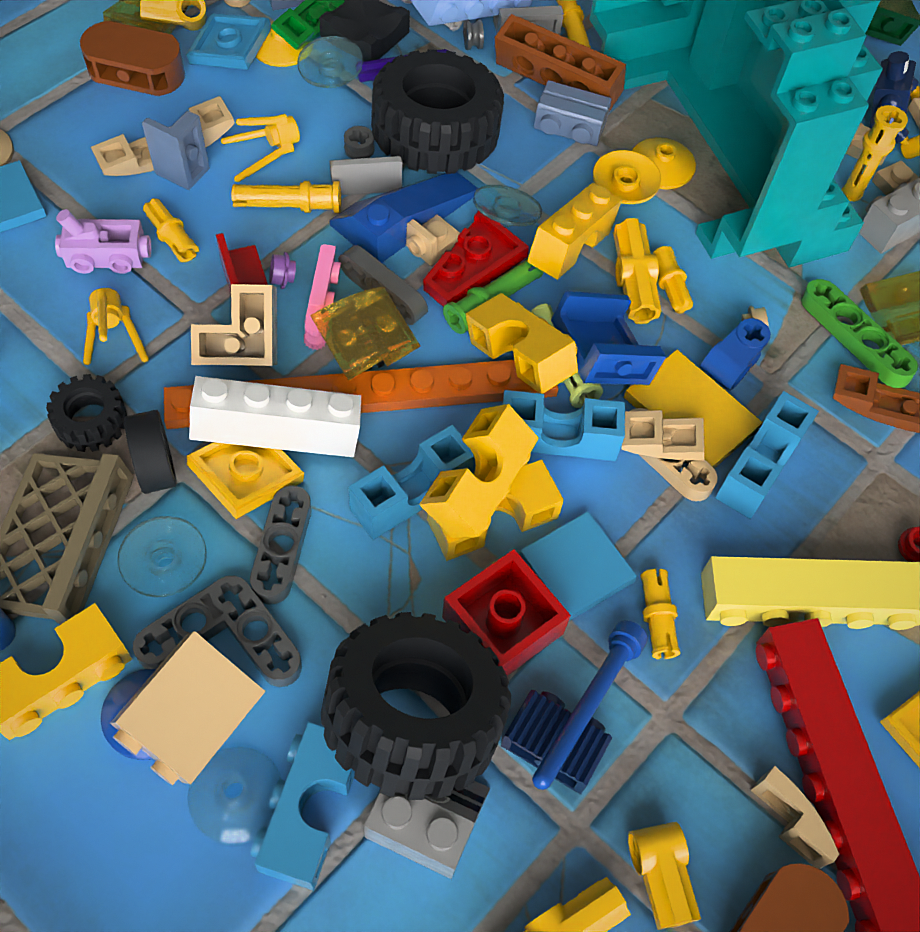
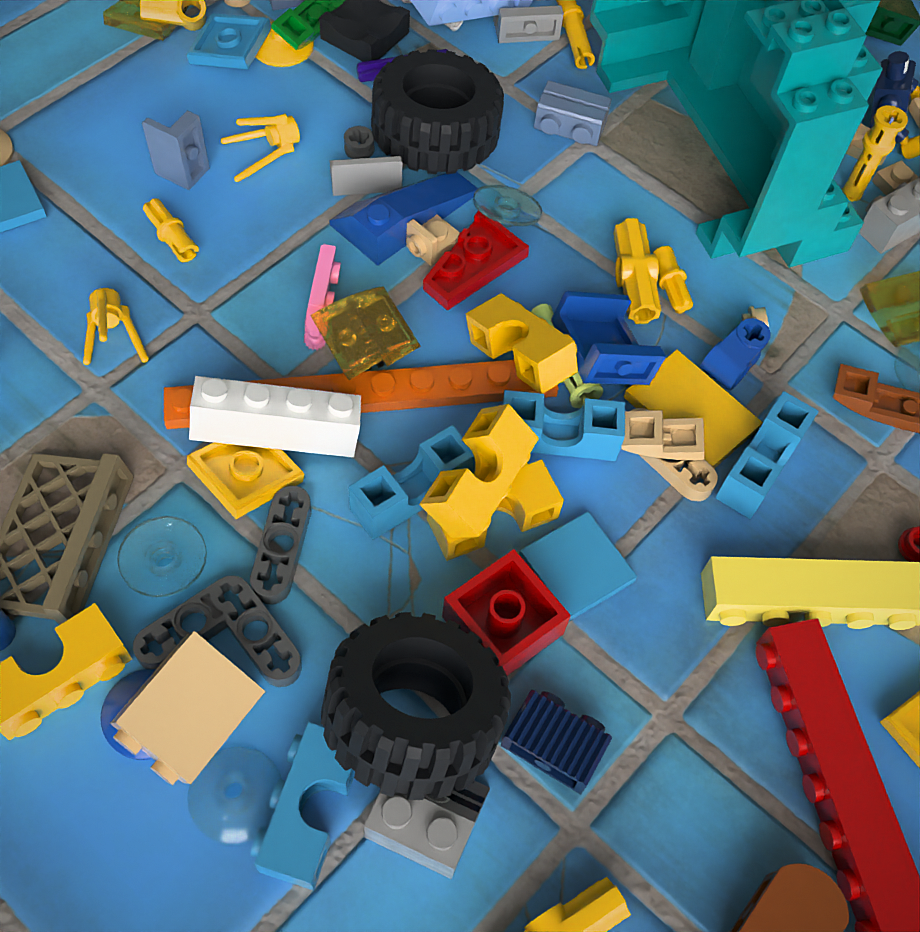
black tyre [46,374,127,452] -> none
lavender brick [55,209,152,274] -> none
dark orange brick [80,21,185,96] -> none
tan slope [91,96,235,176] -> none
black tyre [124,410,177,494] -> none
tan brick [191,284,277,366] -> none
red panel [215,233,268,293] -> none
yellow pin [231,181,341,213] -> none
medium lavender plate [269,252,296,289] -> none
clear light blue dish [297,36,363,88] -> none
dark grey beam [338,245,428,325] -> none
bright green pin [443,258,543,334] -> none
dark grey bush [463,19,484,50] -> none
dark orange brick [495,14,626,112] -> none
yellow arch [527,182,622,280] -> none
blue piece [532,620,648,790] -> none
yellow dish [593,150,661,204] -> none
yellow piece [628,822,701,930] -> none
yellow dish [632,137,696,189] -> none
yellow pin [640,569,681,659] -> none
tan slope [751,766,839,869] -> none
bright green beam [801,279,918,388] -> none

